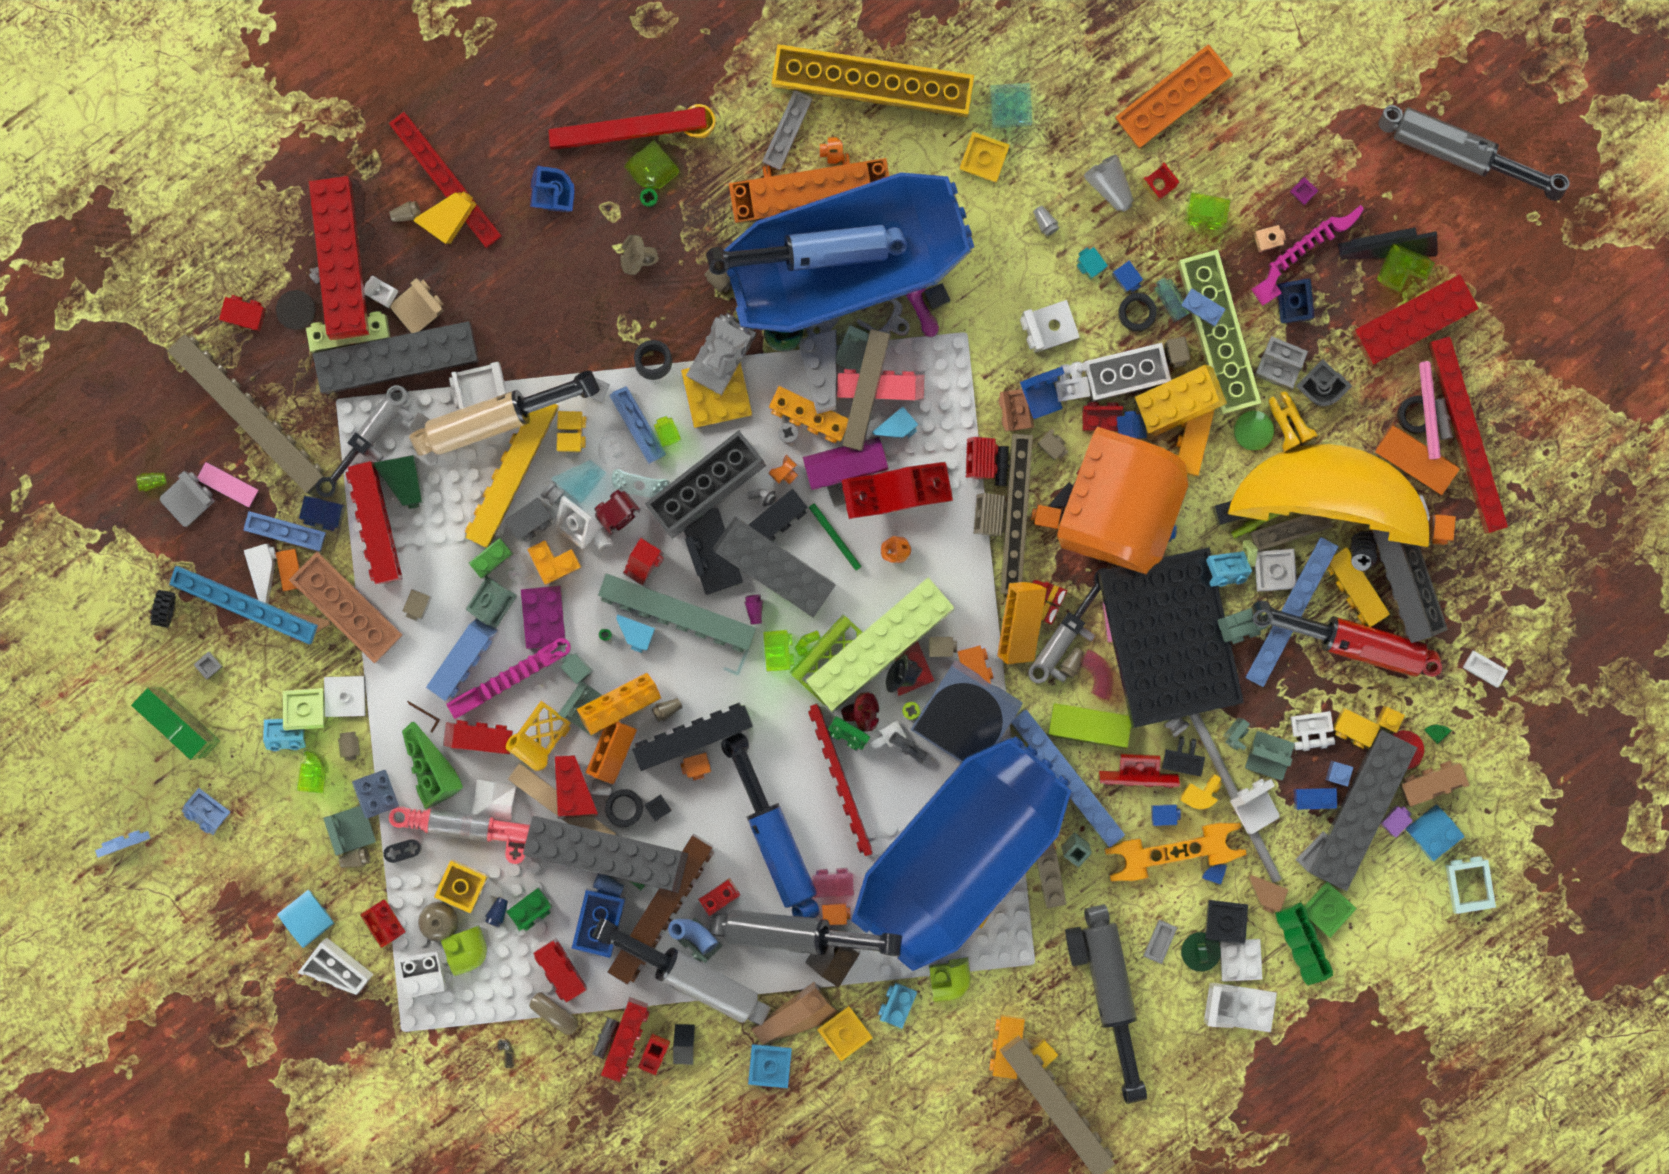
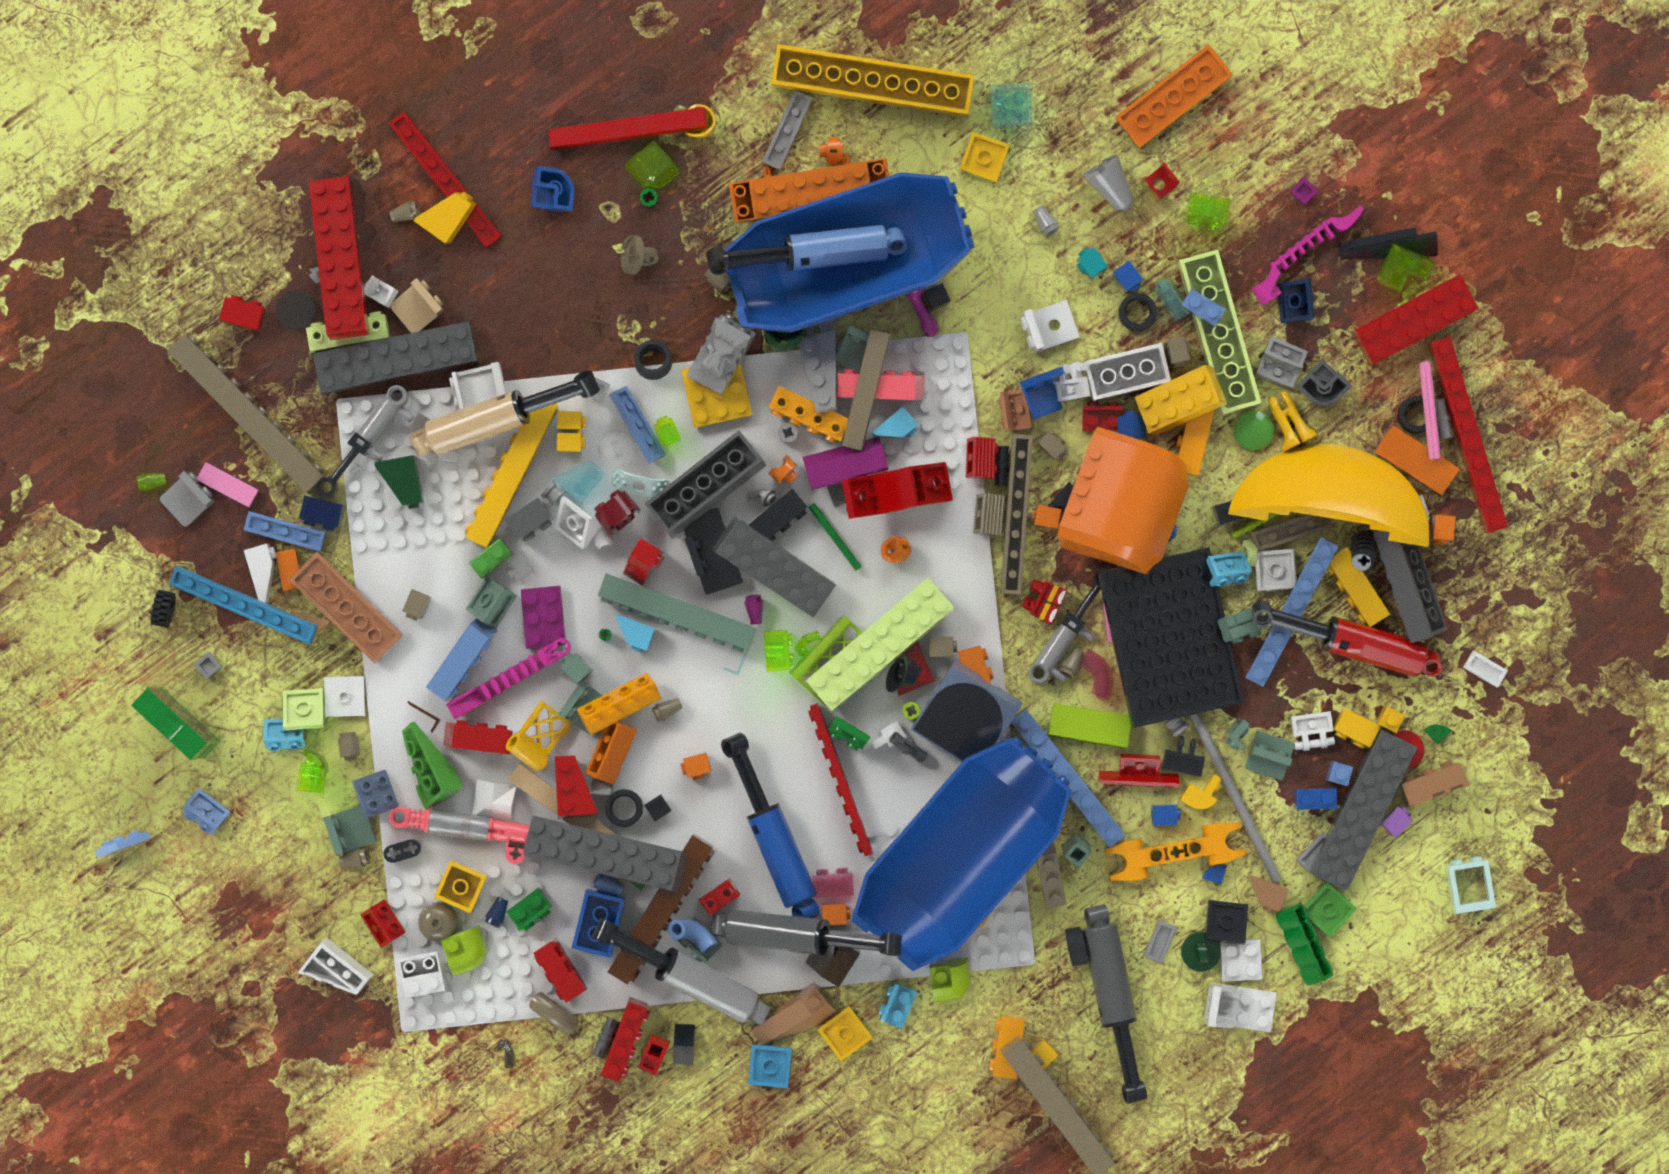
medium azure slope [277,890,335,948] -> none
red brick [346,461,403,585] -> none
light orange brick [527,540,582,585] -> none
black brick [632,702,754,771] -> none
dark red tile [841,692,879,732] -> none
light grey piece [857,299,910,336] -> none
light orange brick [997,582,1047,664] -> none
white bracket [1230,779,1280,834] -> none
light nougat brick [1254,225,1286,252] -> none
dark grey piece [1378,105,1570,201] -> none
dark azure slope [1405,804,1465,861] -> none

